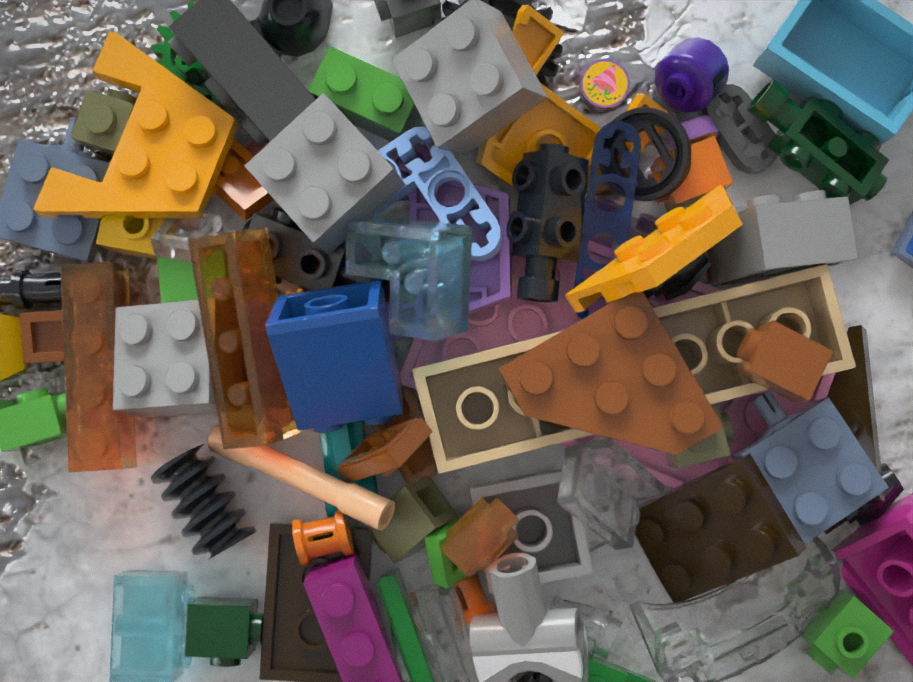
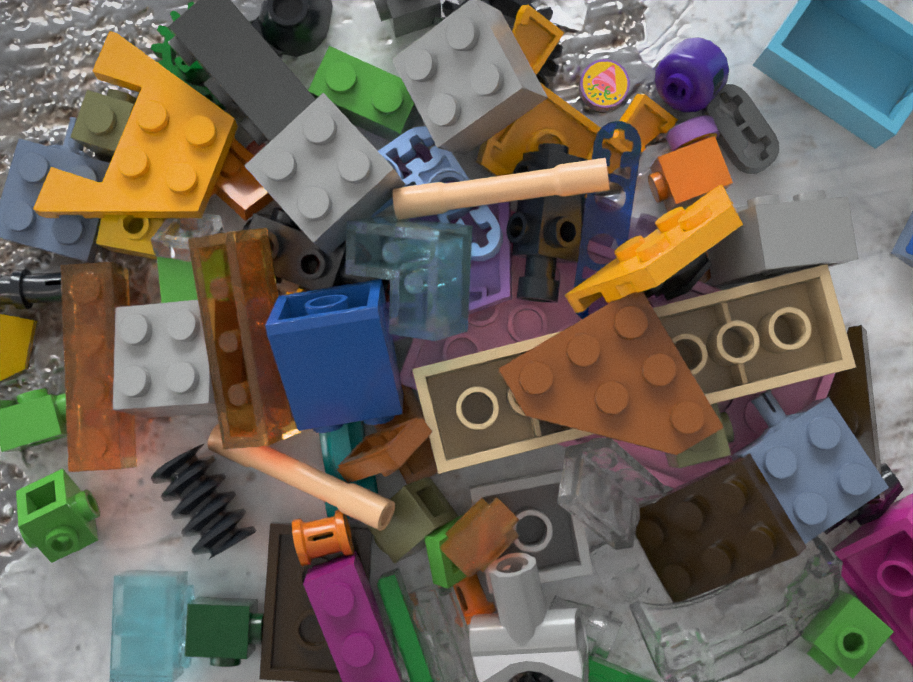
dark orange plate [19,309,80,363] -> none
black piece [598,107,692,201] -> none
dark orange brick [736,320,834,402] -> none
dark green brick [747,78,889,205] -> none
none -> bright green brick [16,469,100,563]
none -> light nougat piece [393,158,610,220]

